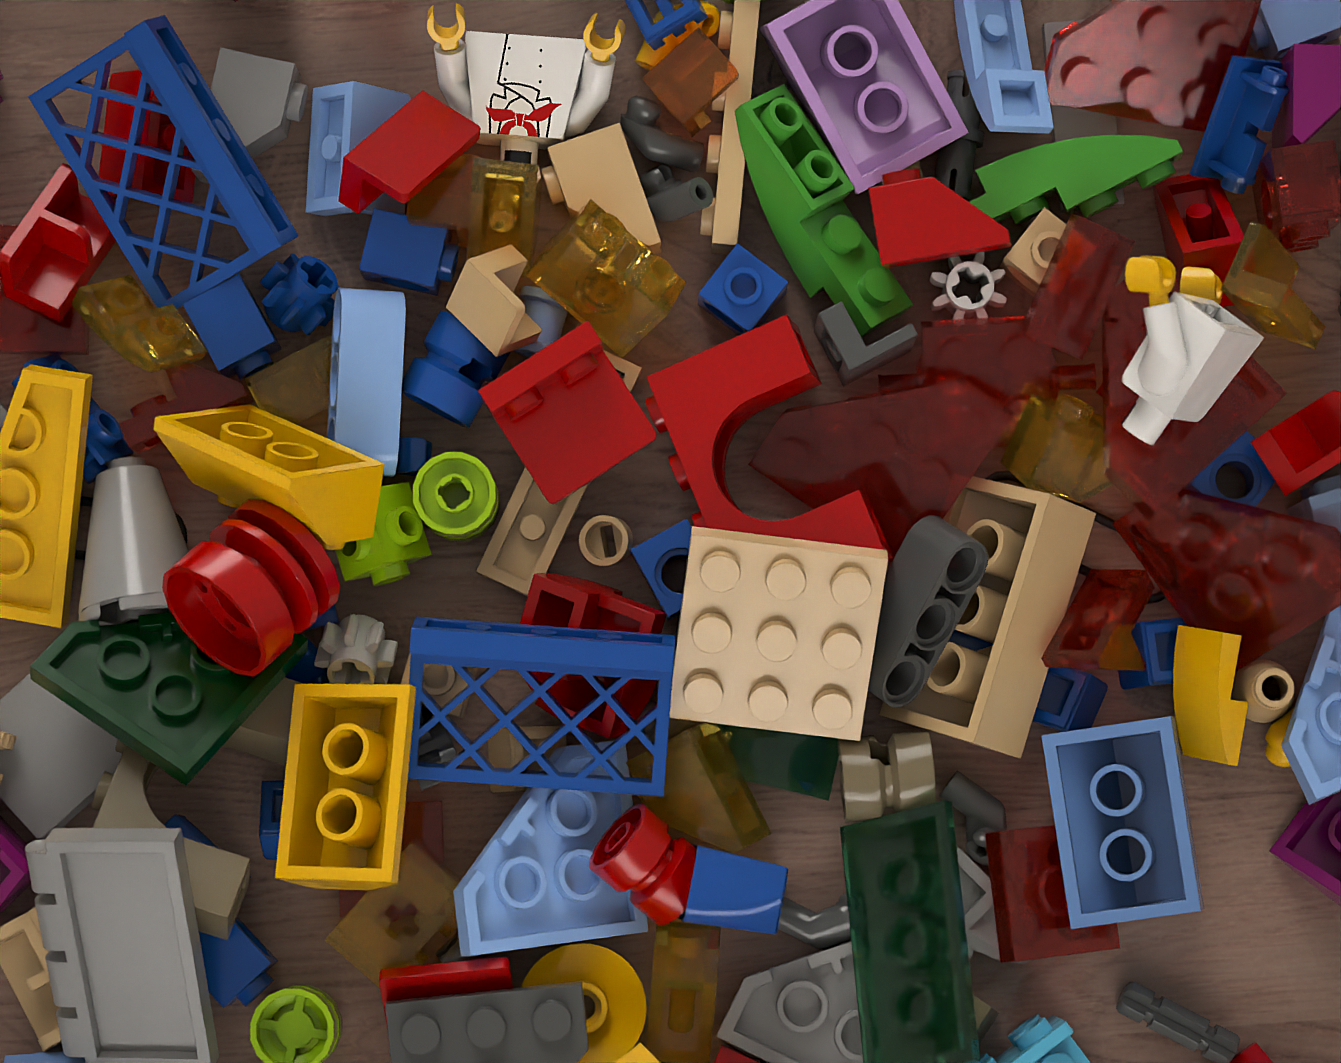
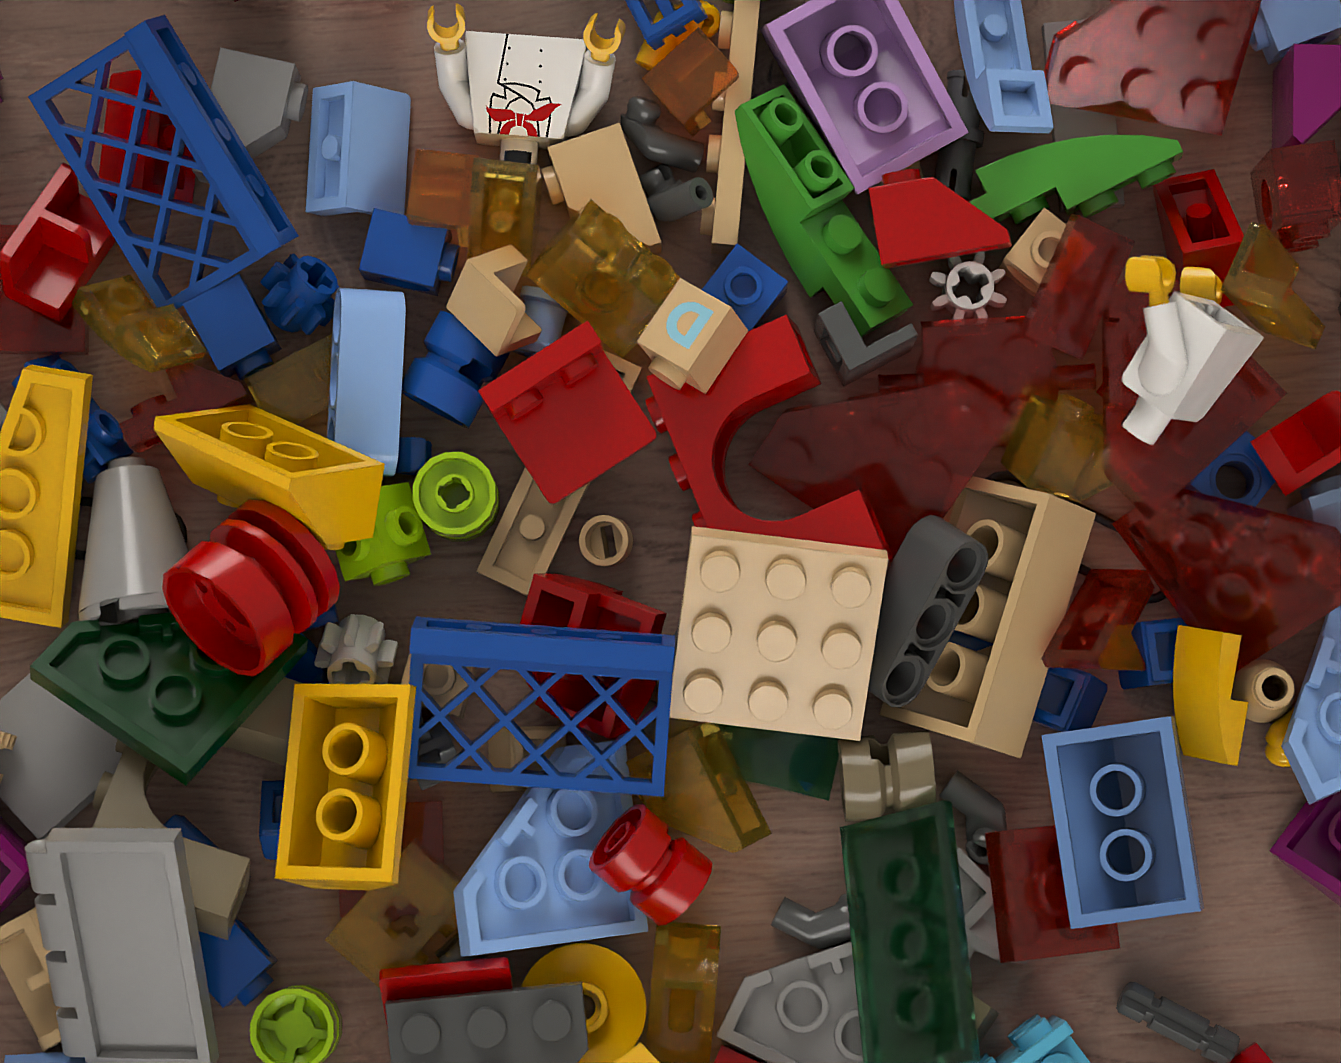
red panel [338,90,481,214] -> none
blue brick [630,519,692,621] -> none
blue piece [678,843,788,935] -> none
blue hinge [1190,55,1289,194] -> none
none -> tan brick [637,278,748,394]

